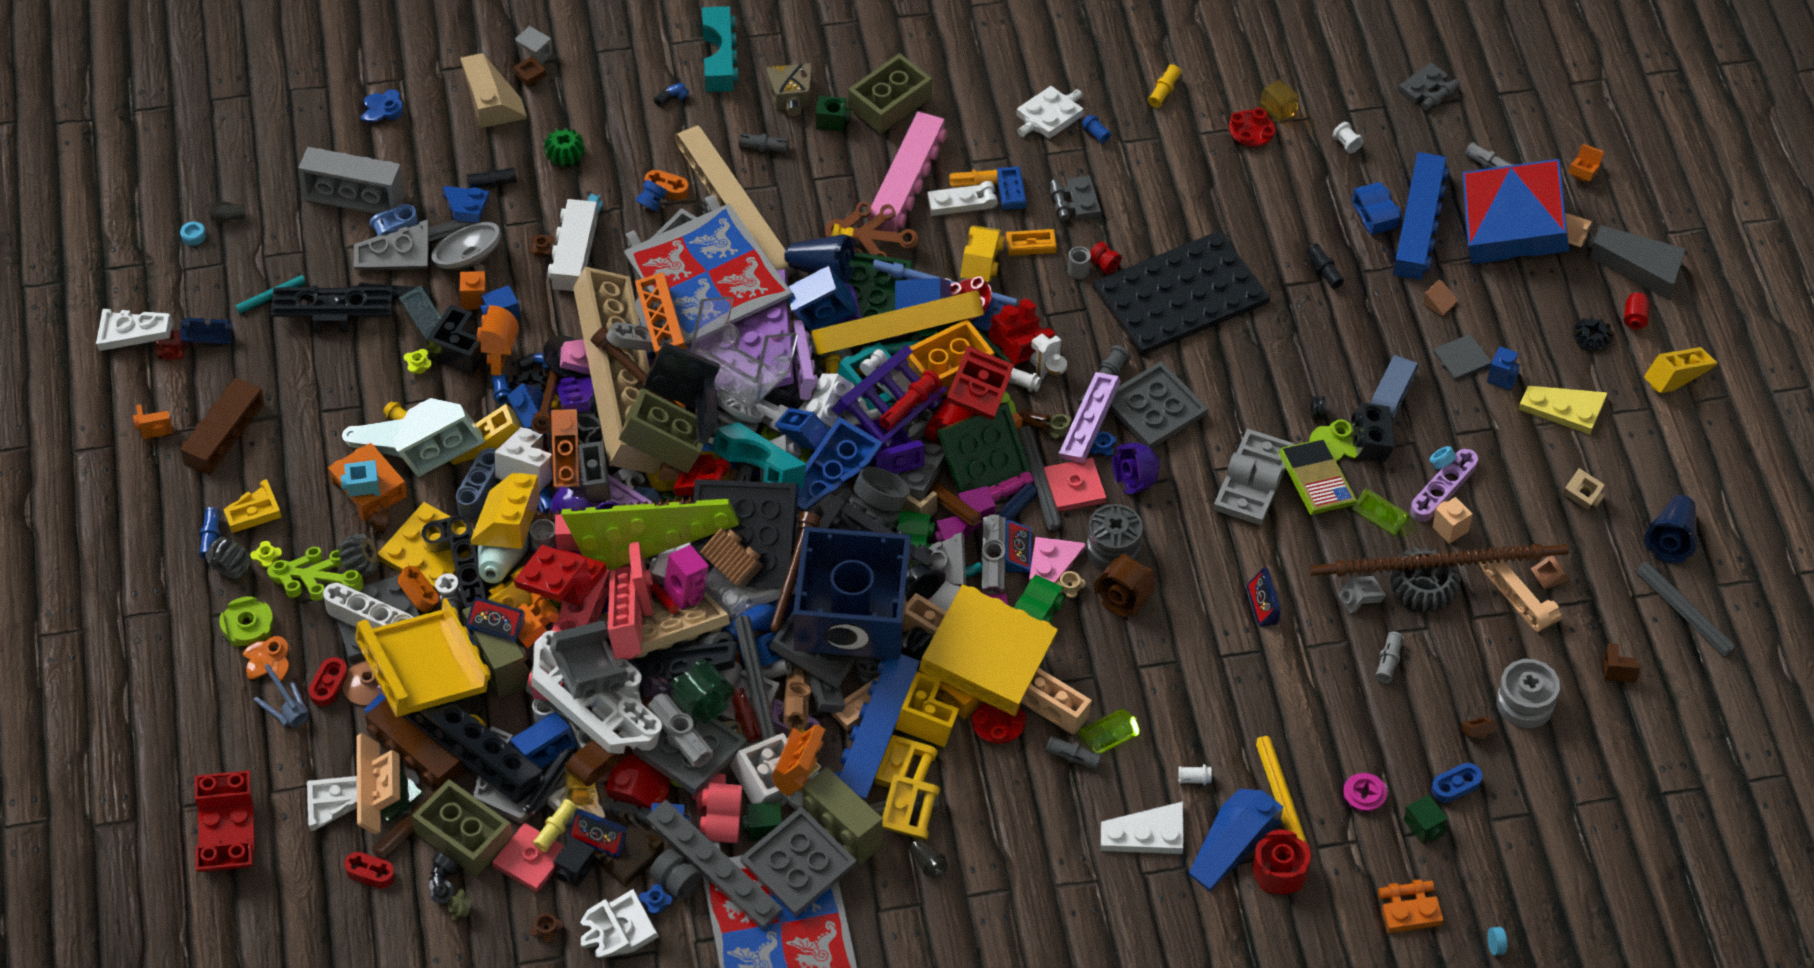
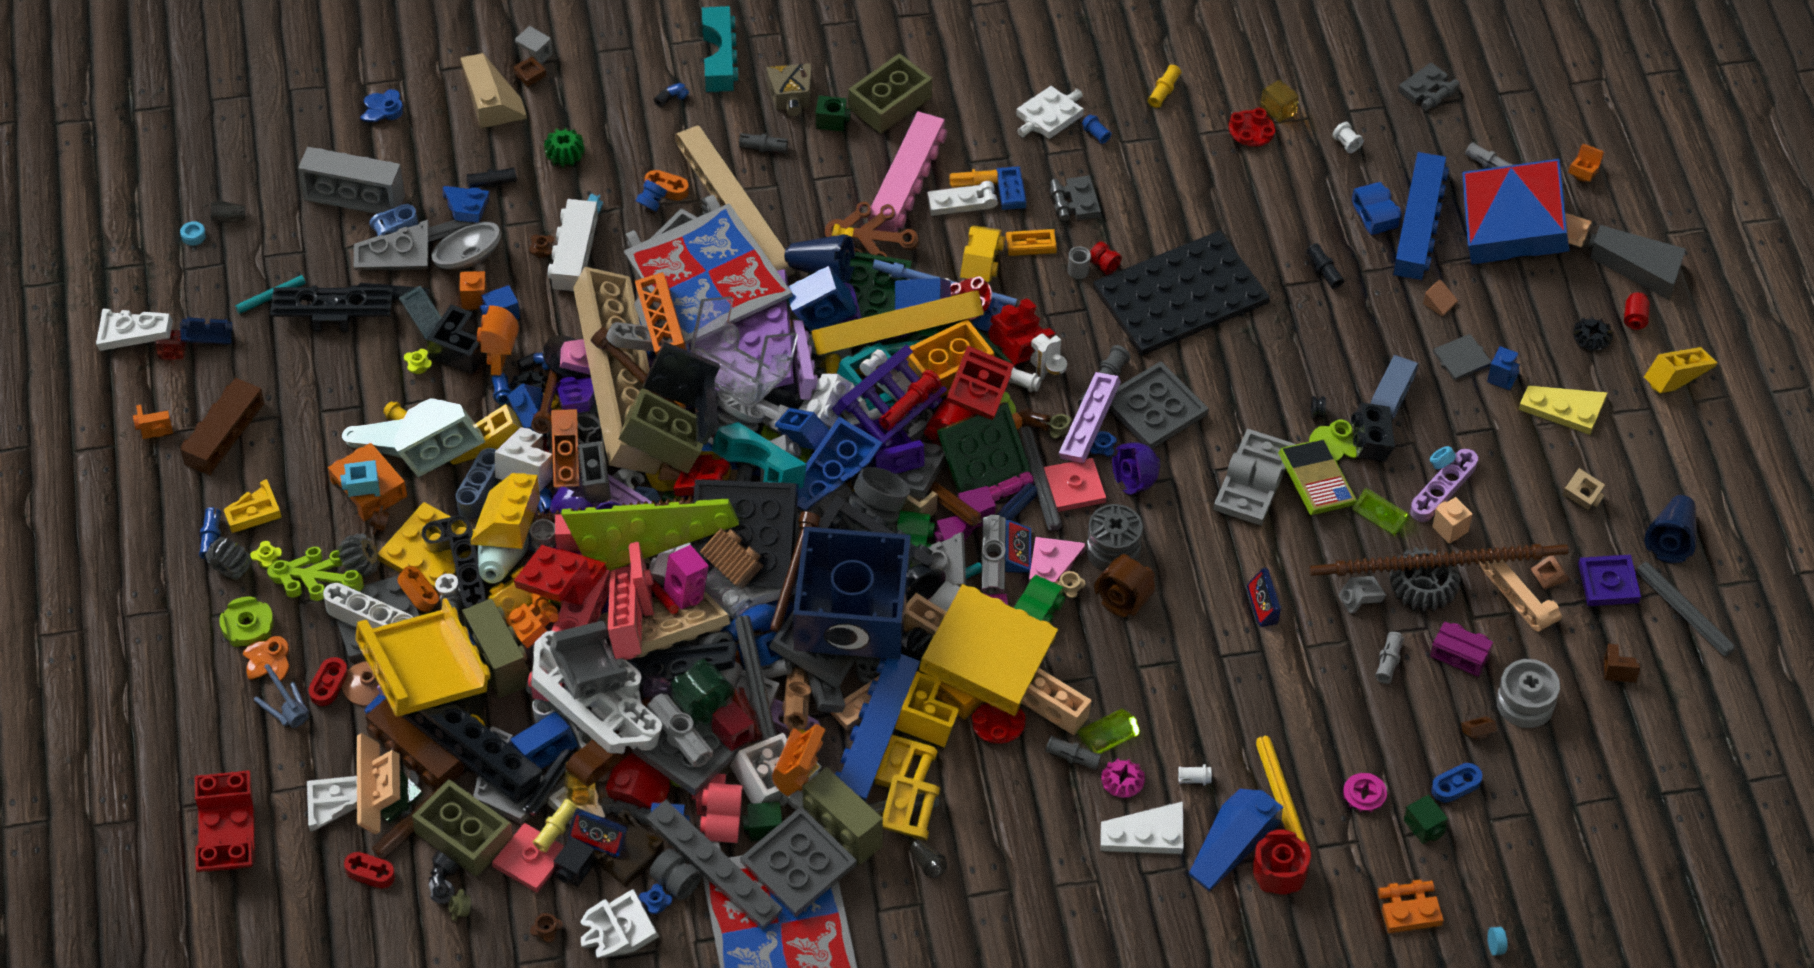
slope [466,597,525,642] -> none
none -> dark red brick [711,702,754,752]
none -> dark pink gear [1101,758,1145,798]
none -> magenta brick [1430,622,1493,677]
none -> dark purple plate [1578,555,1641,606]

